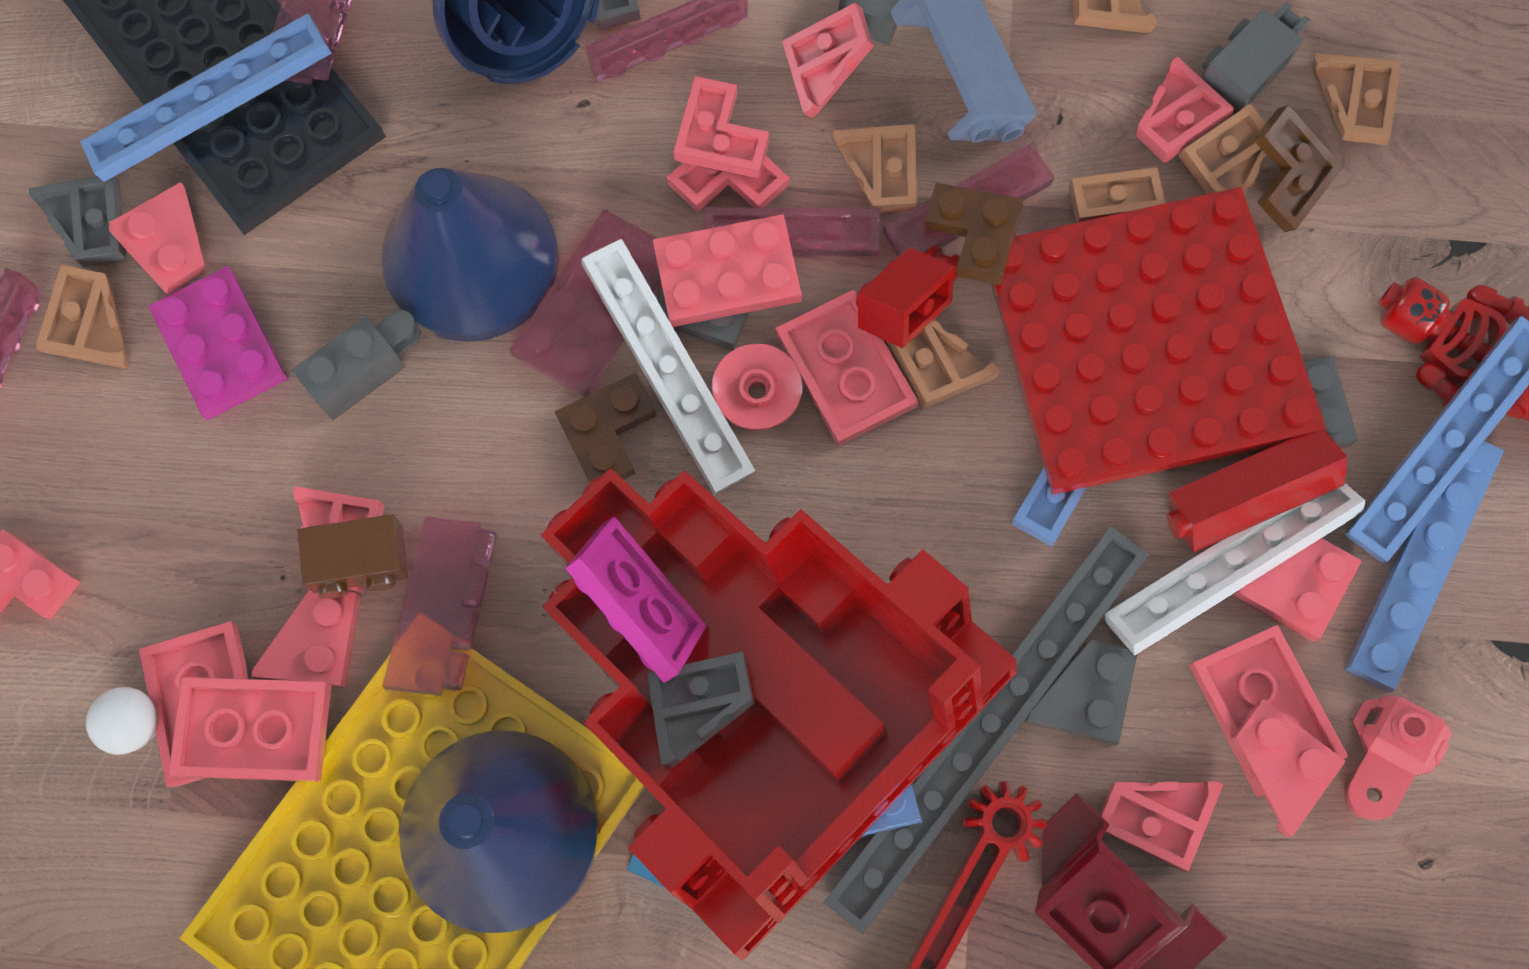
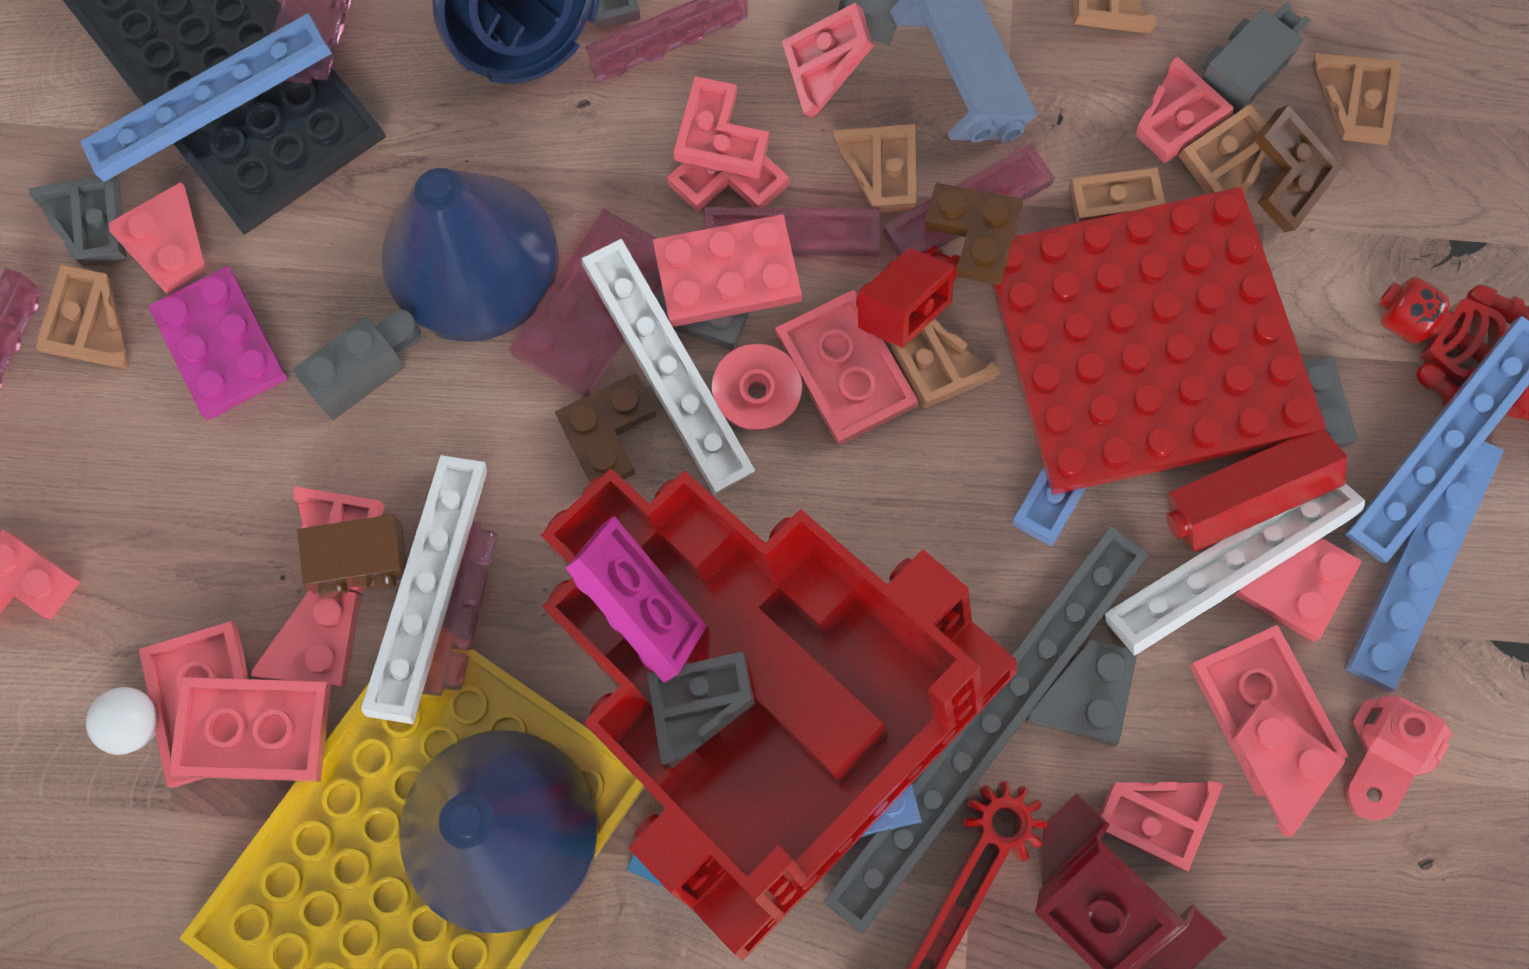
none -> white plate [361,455,487,724]

